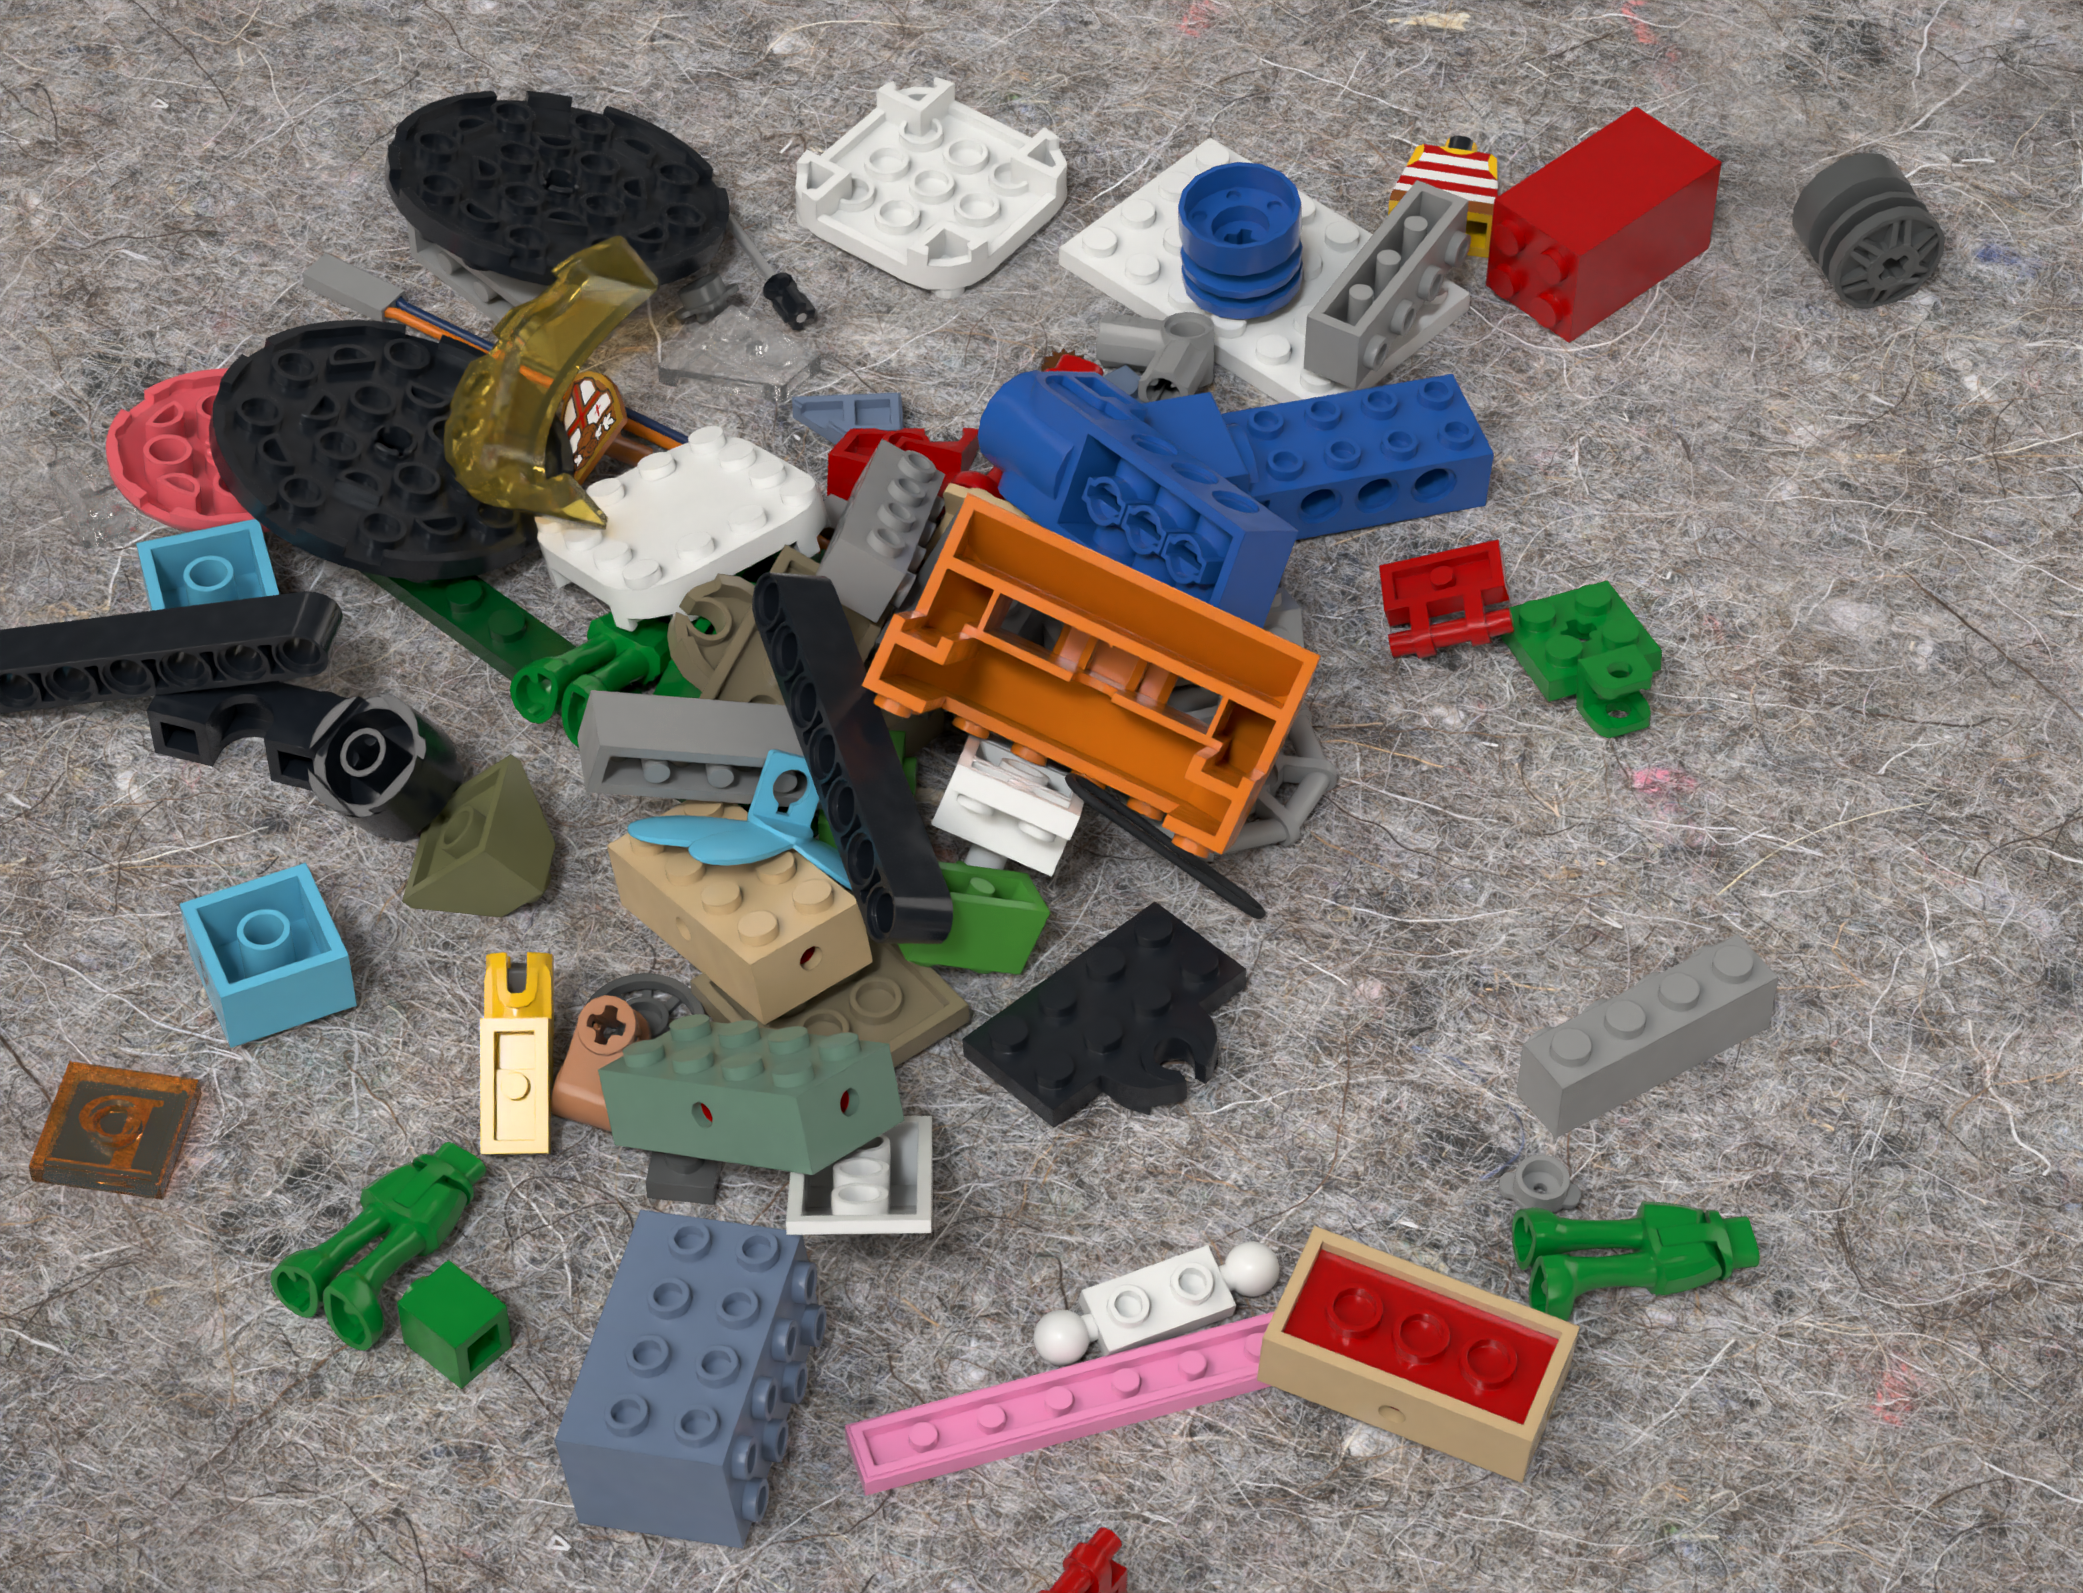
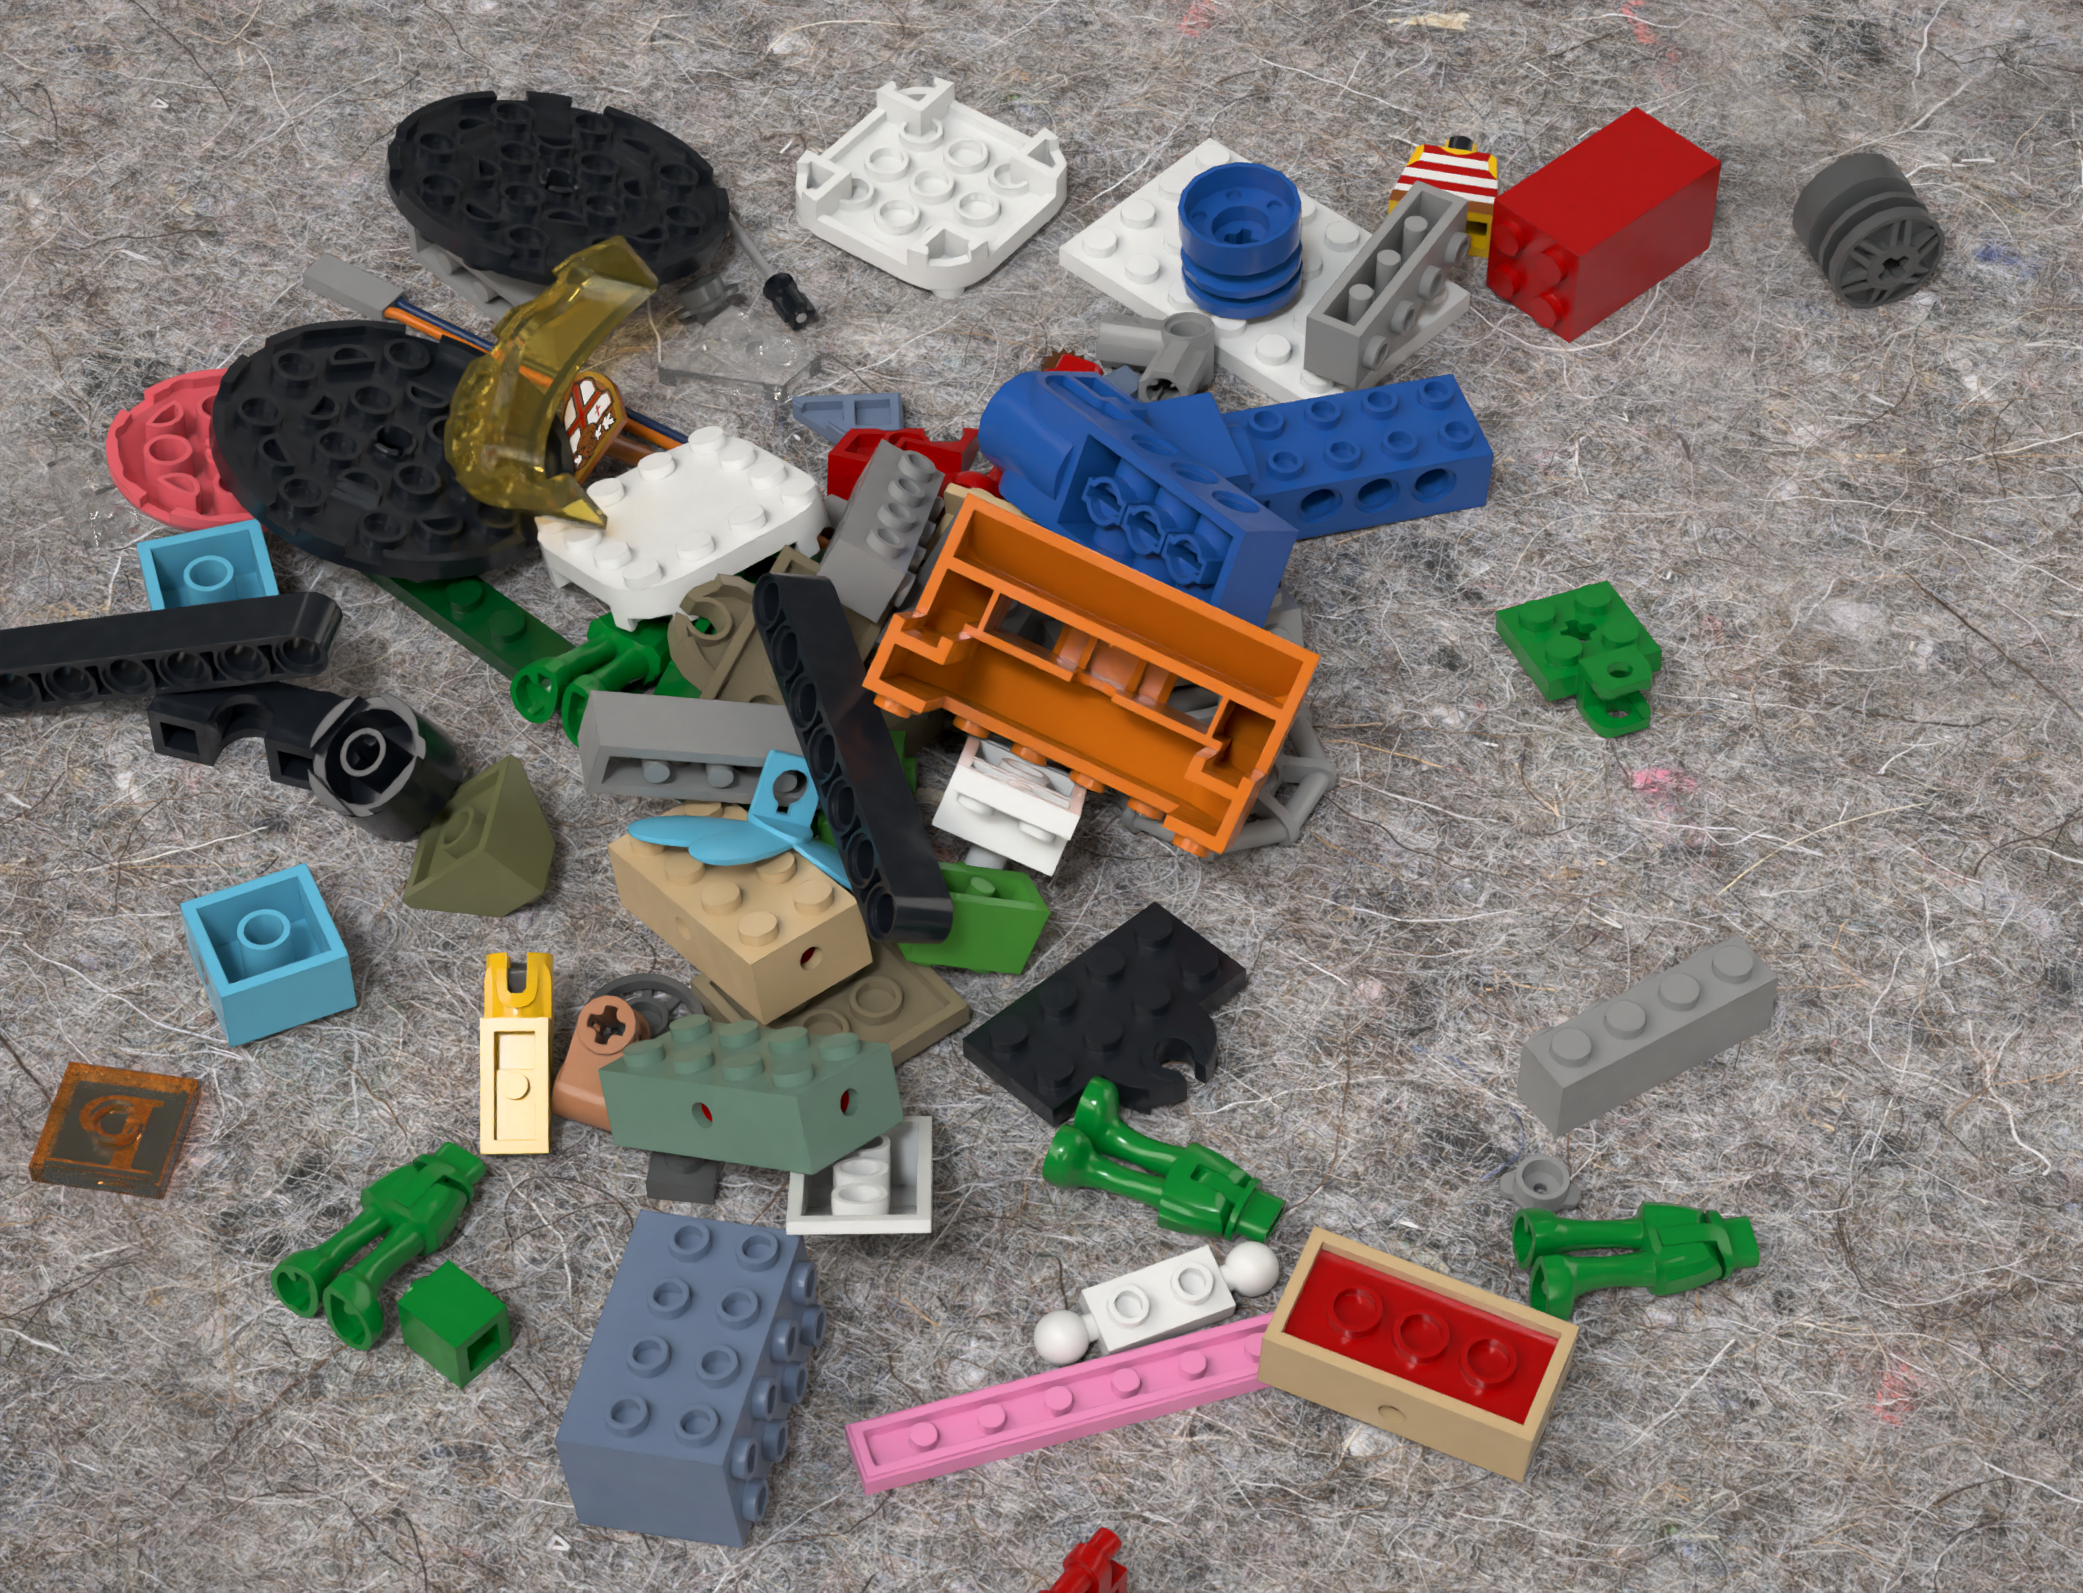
black piece [1065,773,1266,919] -> none
red plate [1379,539,1515,659] -> none
none -> green piece [1042,1076,1287,1244]

